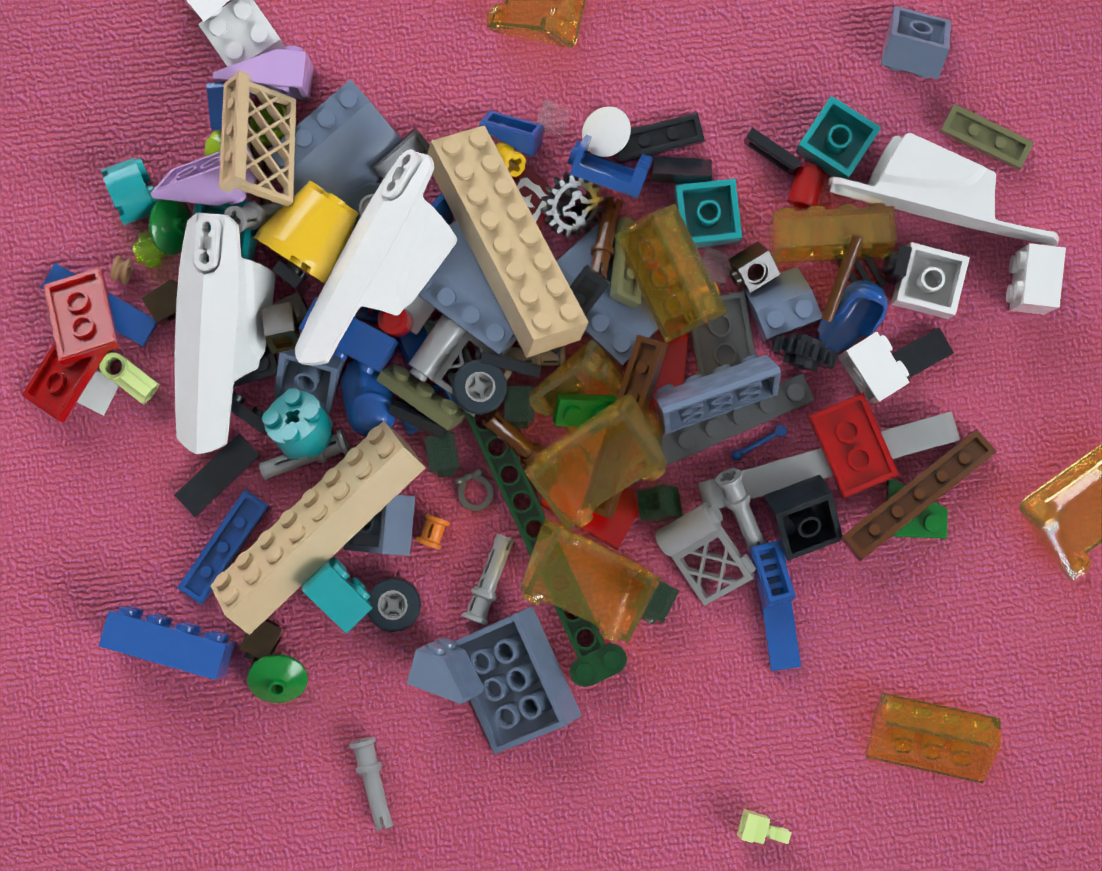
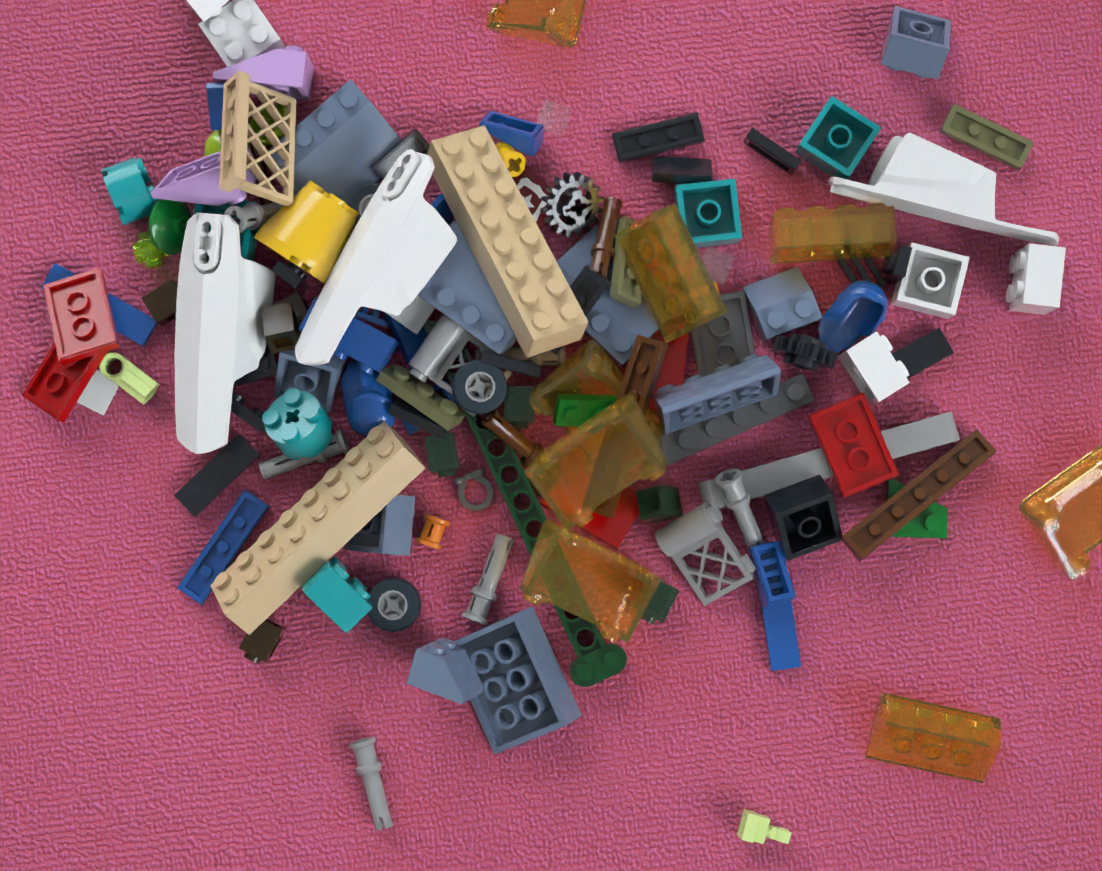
blue brick [98,605,236,680] -> none
medium nougat bush [110,255,134,285] -> none
green dish [247,654,308,703] -> none
red brick [378,309,413,337] -> none
blue panel [567,134,653,198] -> none
white sticker [582,107,631,157] -> none
dark brown brick [728,241,780,293] -> none
blue hinge [731,425,787,461] -> none
red brick [787,163,826,210] -> none
reddish brown bar [821,233,864,322] -> none

